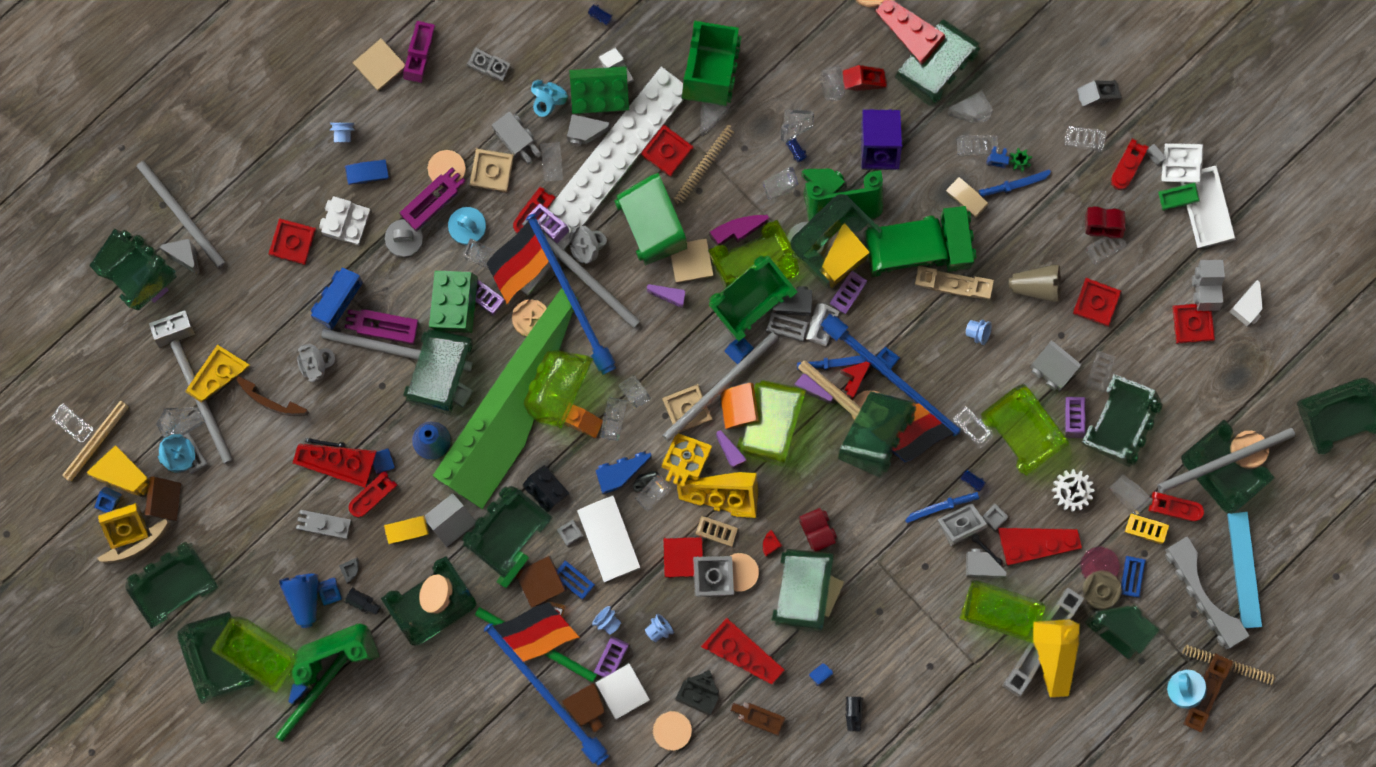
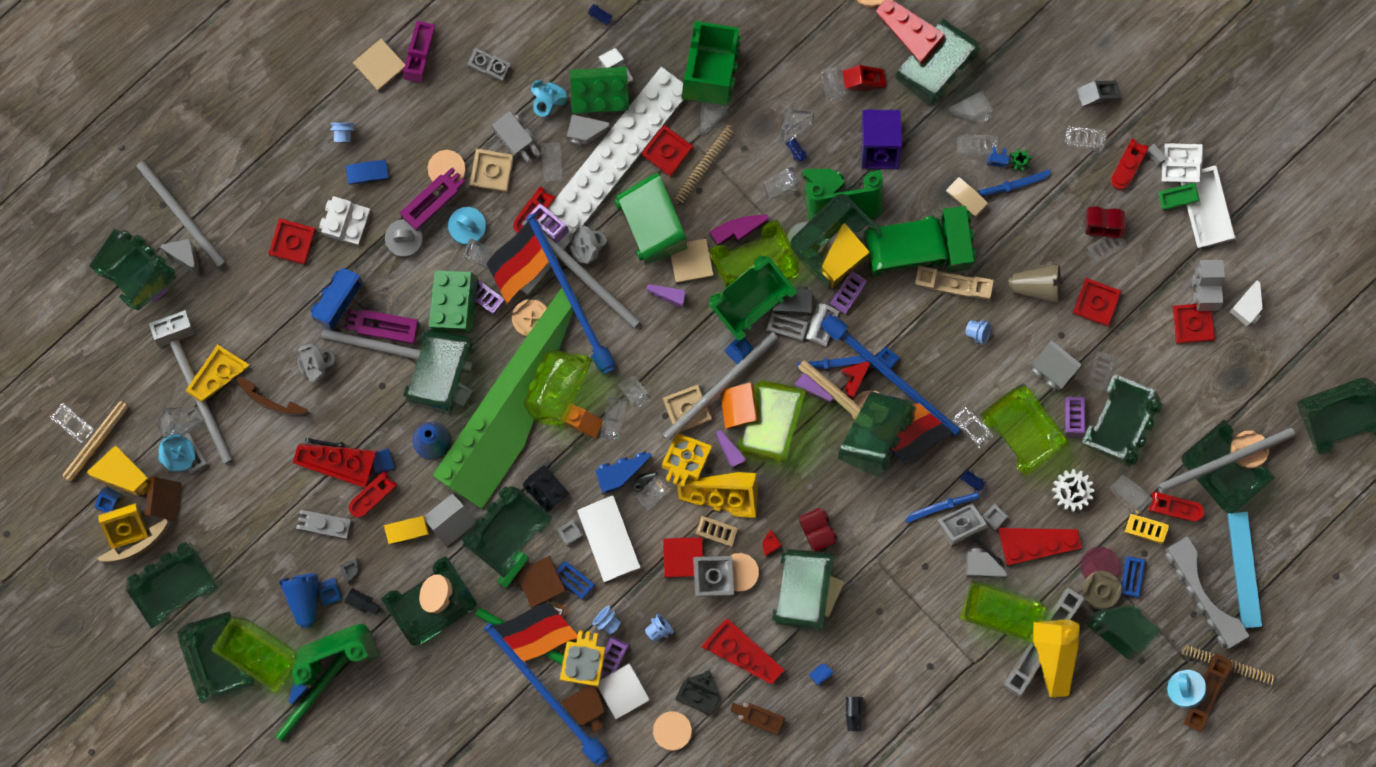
none -> piece [560,630,606,687]

